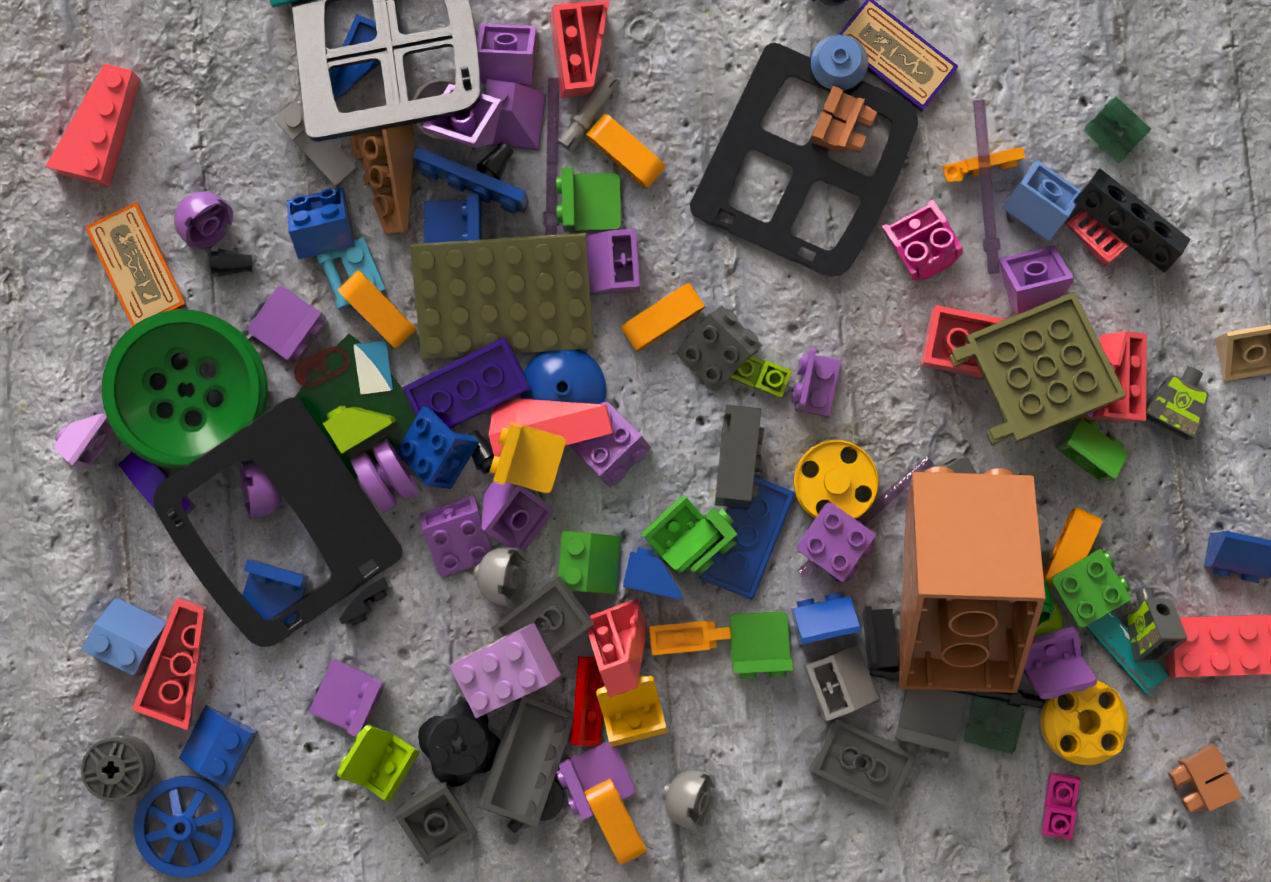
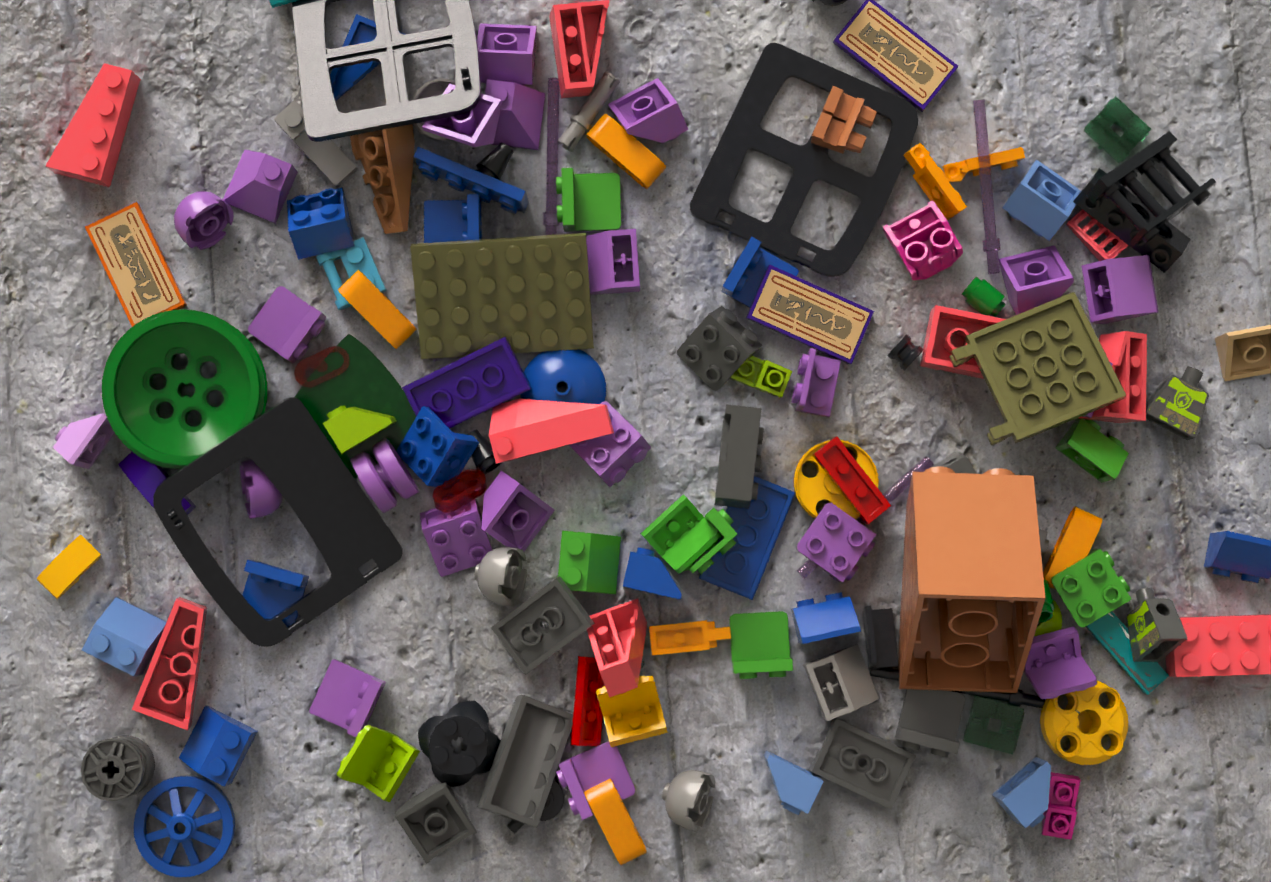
black cone [211,248,252,277] -> none
black slope [339,577,393,627] -> none
sticker [354,340,393,394] -> none
lavender brick [449,622,561,718] -> none
yellow bracket [489,421,566,493] -> none
light orange beam [620,283,706,352] -> none
medium blue cone [811,34,868,90] -> none
nougat hips [1168,744,1242,813] -> none
none -> yellow slope [36,534,101,600]
none -> medium lavender slope [223,150,298,224]
none -> clear red plate [433,469,487,512]
none -> medium lavender slope [608,78,688,143]
none -> blue bracket [721,237,799,308]
none -> tile [746,265,874,364]
none -> medium blue slope [764,750,824,815]
none -> red plate [813,436,891,524]
none -> black wheel [887,334,924,371]
none -> light orange hinge [904,143,967,220]
none -> green brick [961,277,1006,317]
none -> medium blue slope [992,757,1051,828]
none -> medium lavender slope [1081,255,1159,325]
none -> black fence [1086,131,1216,247]

